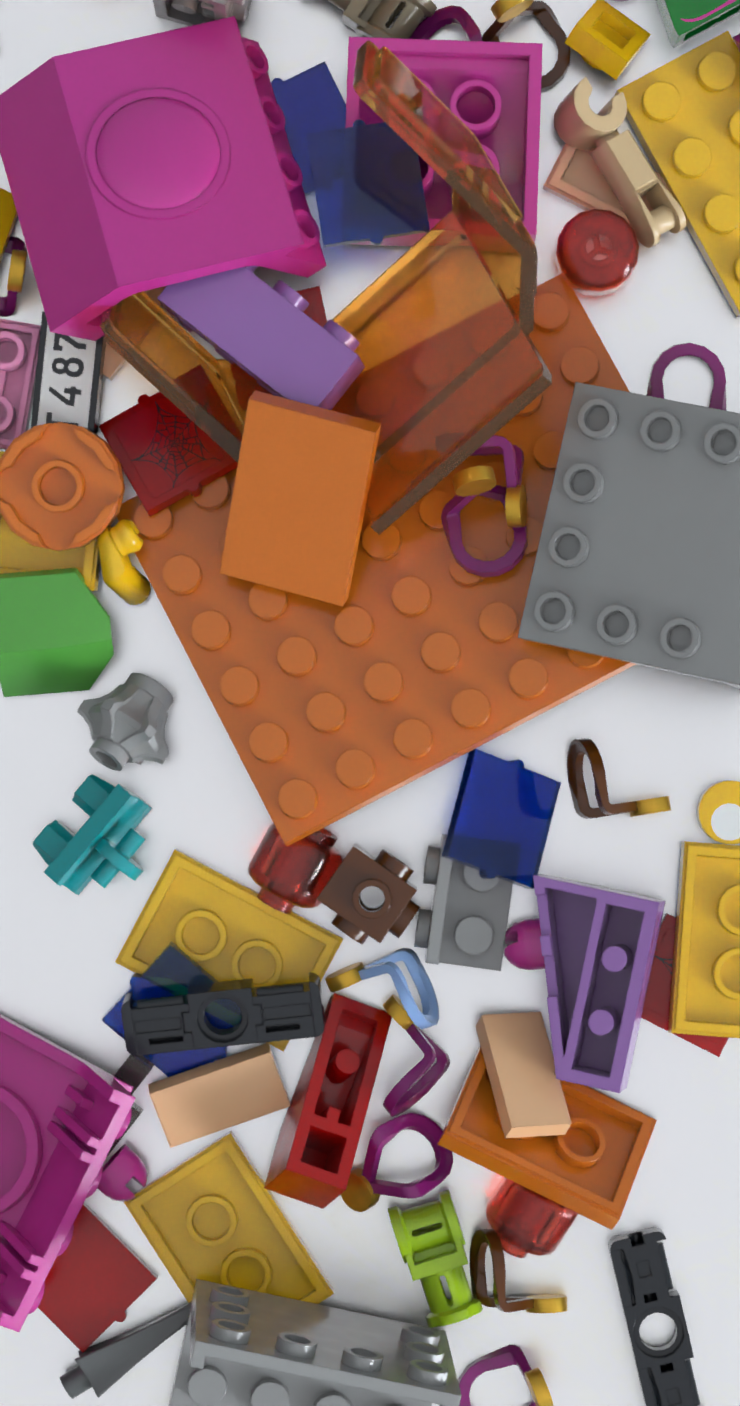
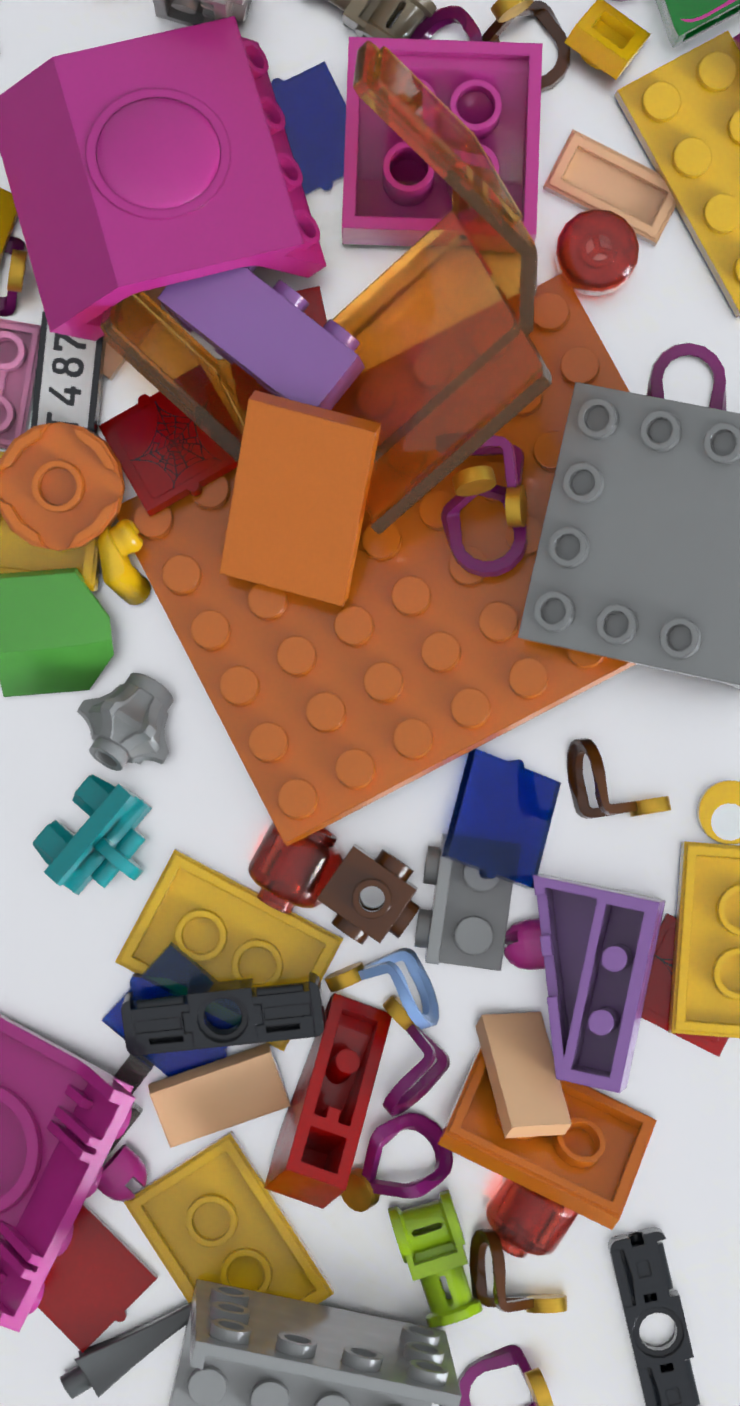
clear blue piece [306,118,430,248] -> none
tan piece [554,77,686,248] -> none

